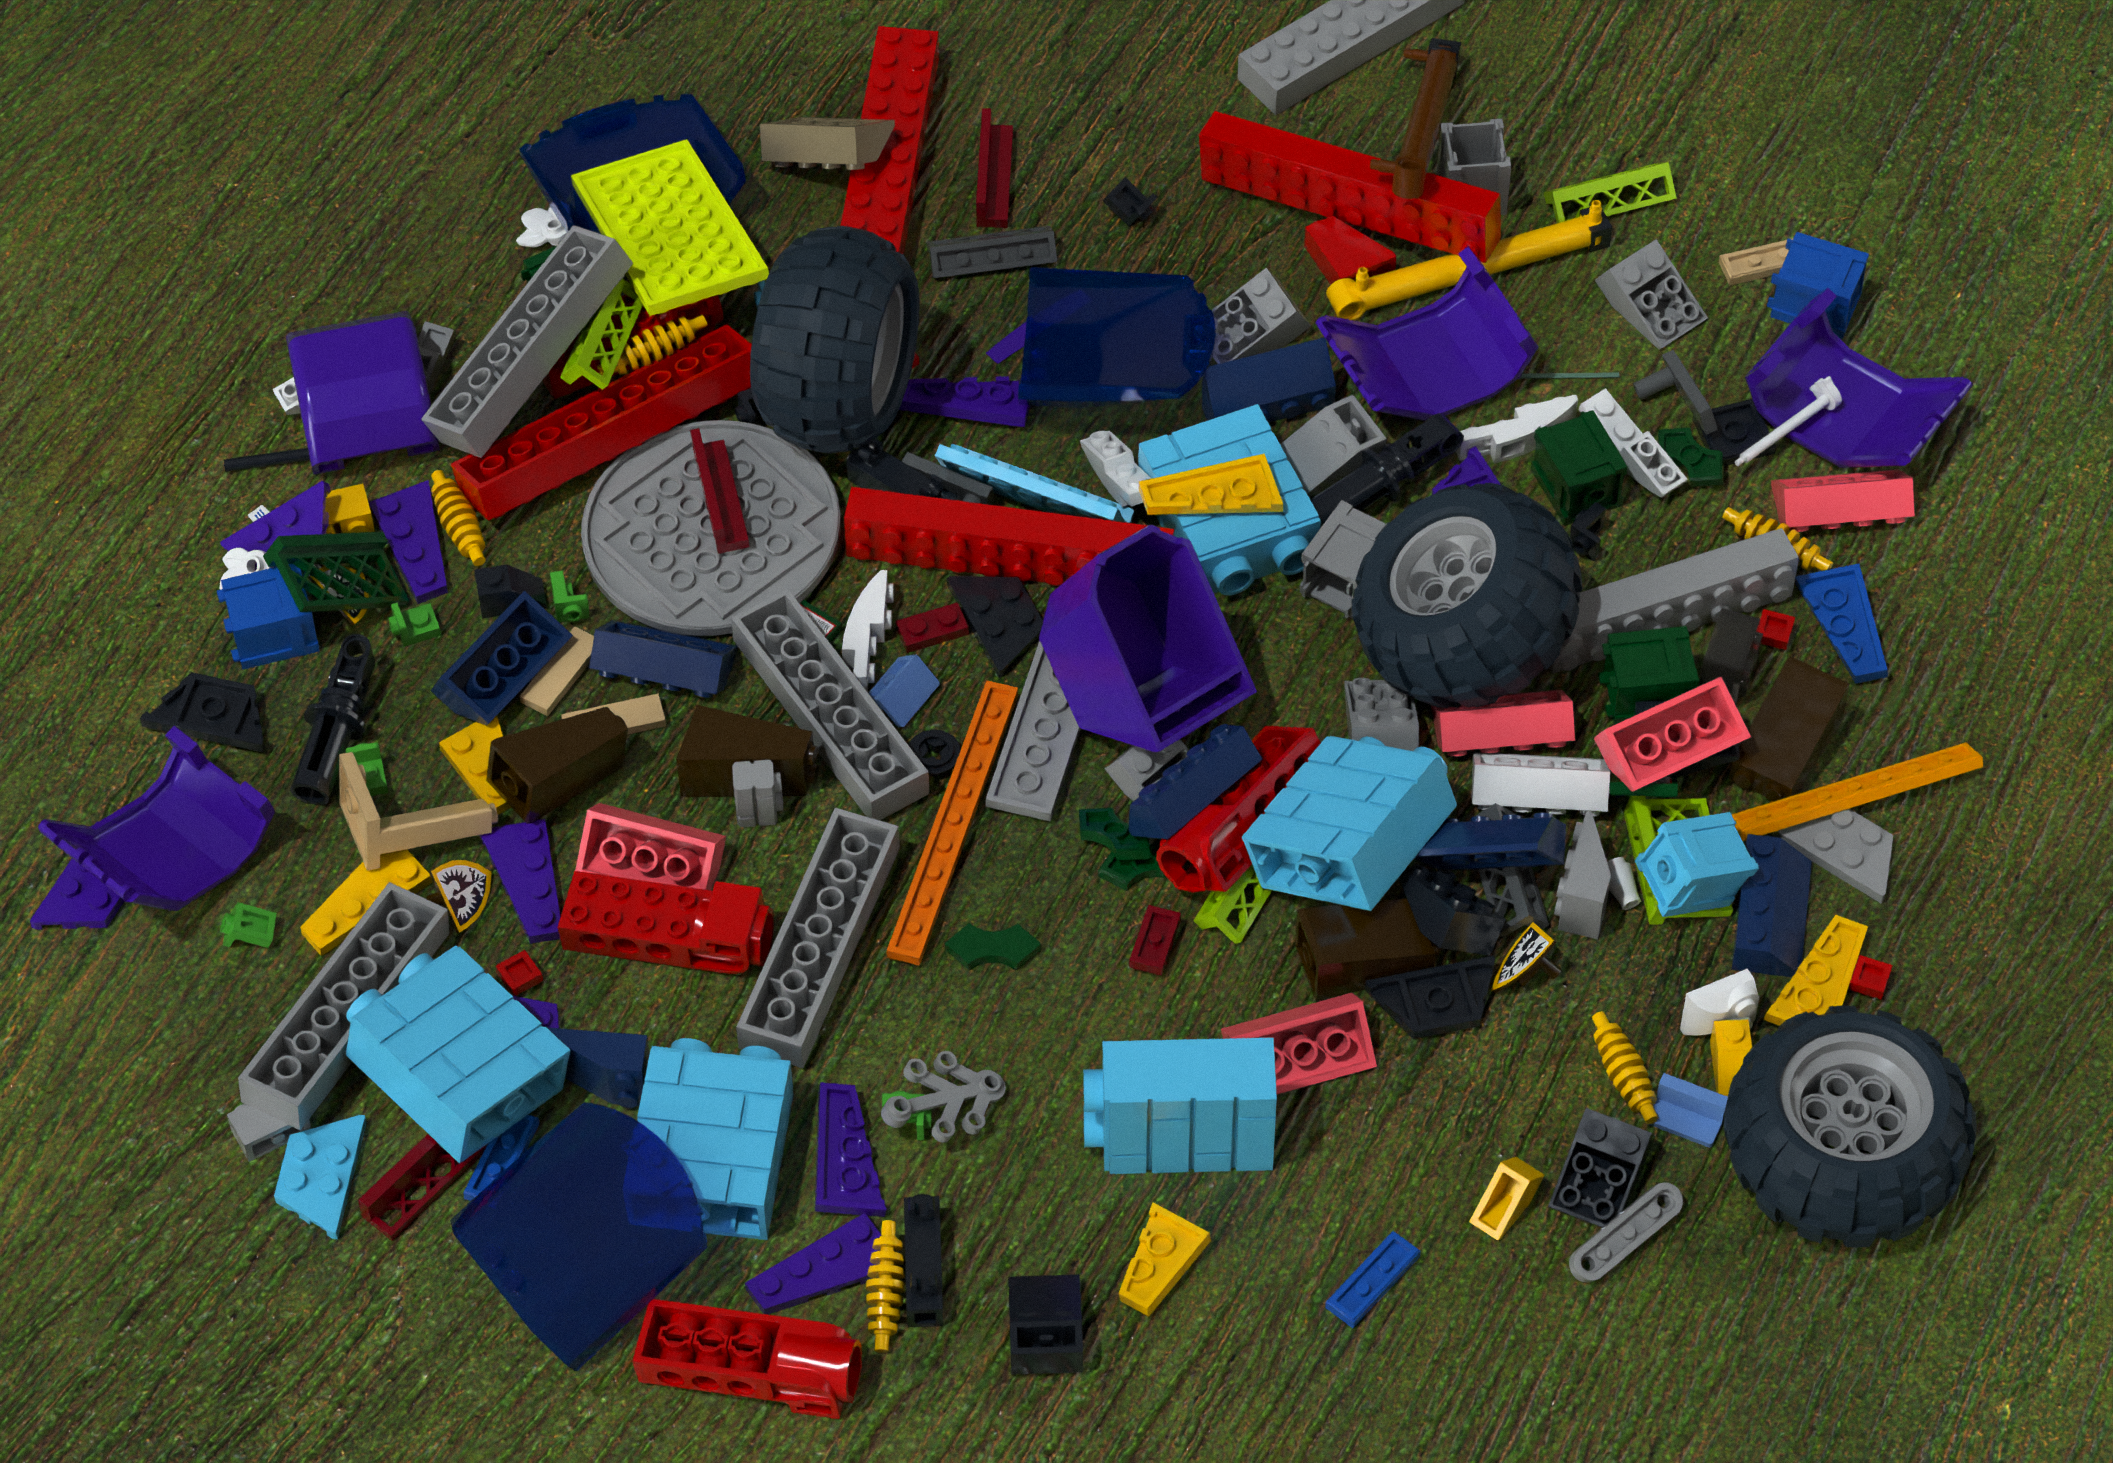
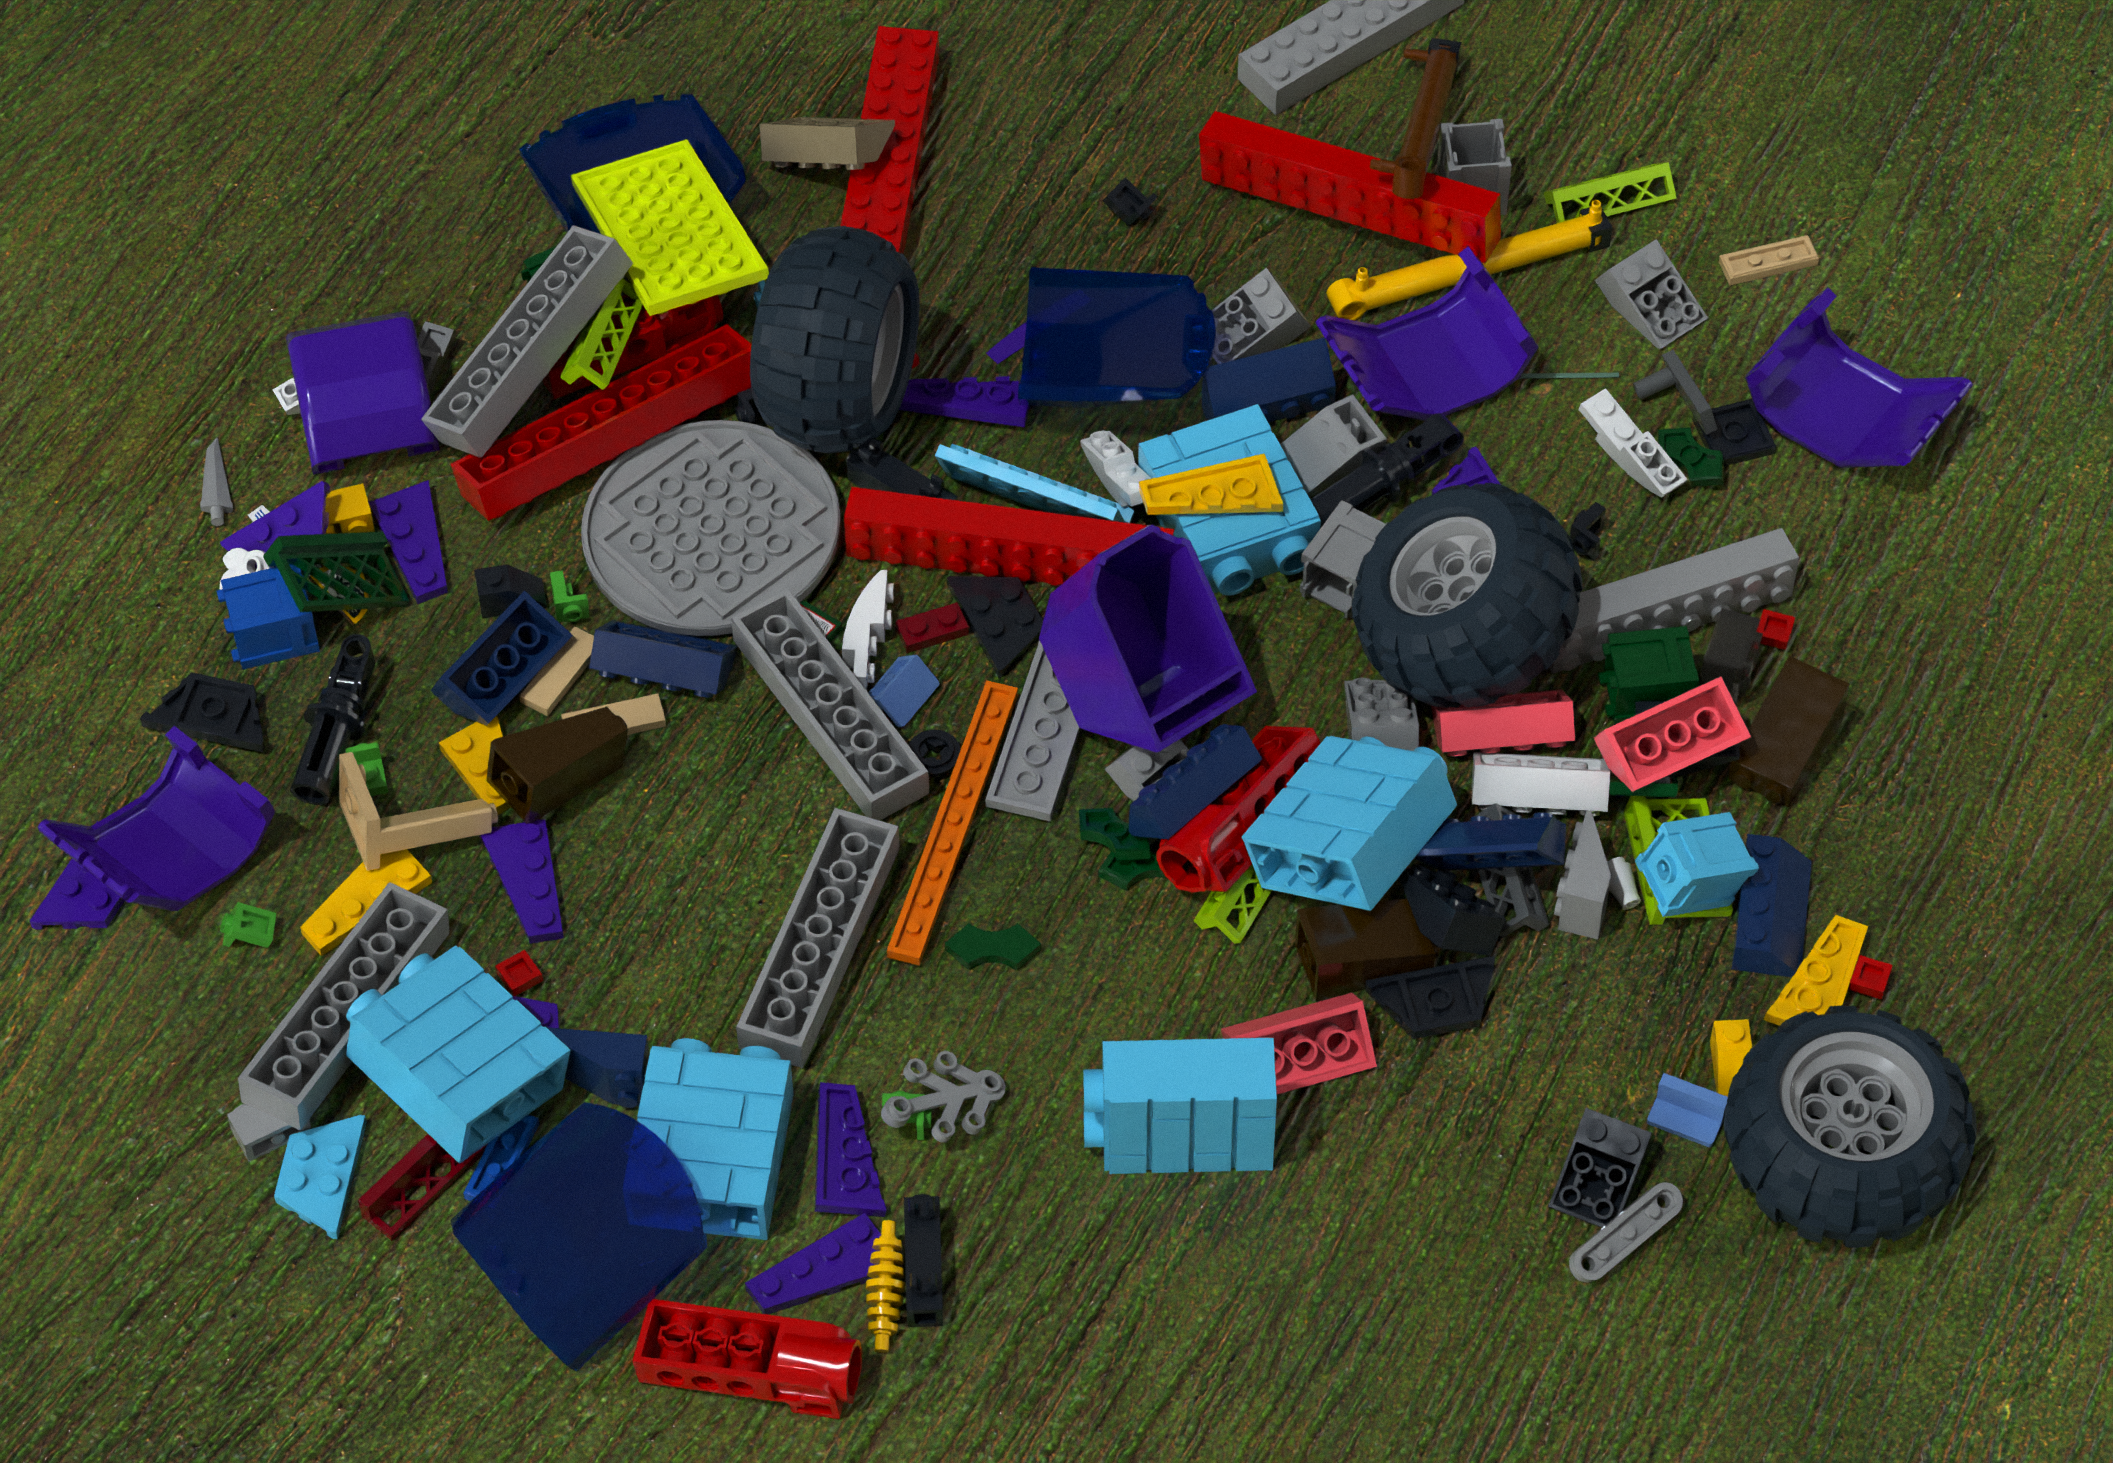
black bar [224,448,310,472] -> none
bright green bracket [388,603,441,647] -> none
shield [426,860,492,933] -> none
yellow piece [431,470,486,566] -> none
white plate [516,204,572,247] -> none
red brick [557,871,774,974] -> none
coral slope [575,803,726,890] -> none
yellow piece [597,315,708,375] -> none
dark brown slope [676,705,819,798] -> none
dark red fence [690,428,750,554] -> none
light grey brick [732,760,784,828] -> none
dark grey piece [902,452,996,505] -> none
dark grey fence [926,226,1057,278] -> none
dark red fence [976,108,1013,228] -> none
black slope [1008,1274,1083,1375] -> none
yellow wing [1119,1202,1211,1317] -> none
dark red plate [1129,905,1181,976] -> none
red slope [1304,216,1396,285] -> none
blue tile [1325,1231,1421,1328] -> none
white slope [1456,395,1578,464] -> none
yellow slope [1469,1157,1545,1241] -> none
shield [1491,922,1561,993] -> none
dark green container [1530,410,1628,526] -> none
yellow piece [1592,1011,1659,1124] -> none
white slope [1680,968,1759,1036] -> none
yellow piece [1722,507,1833,571] -> none
light orange tile [1731,742,1983,841] -> none
white piece [1735,376,1842,466] -> none
blue container [1767,232,1869,339] -> none
coral slope [1771,469,1915,532] -> none
light grey wing [1772,809,1893,904] -> none
blue wing [1795,564,1888,684] -> none
none -> light grey bar [200,436,233,526]

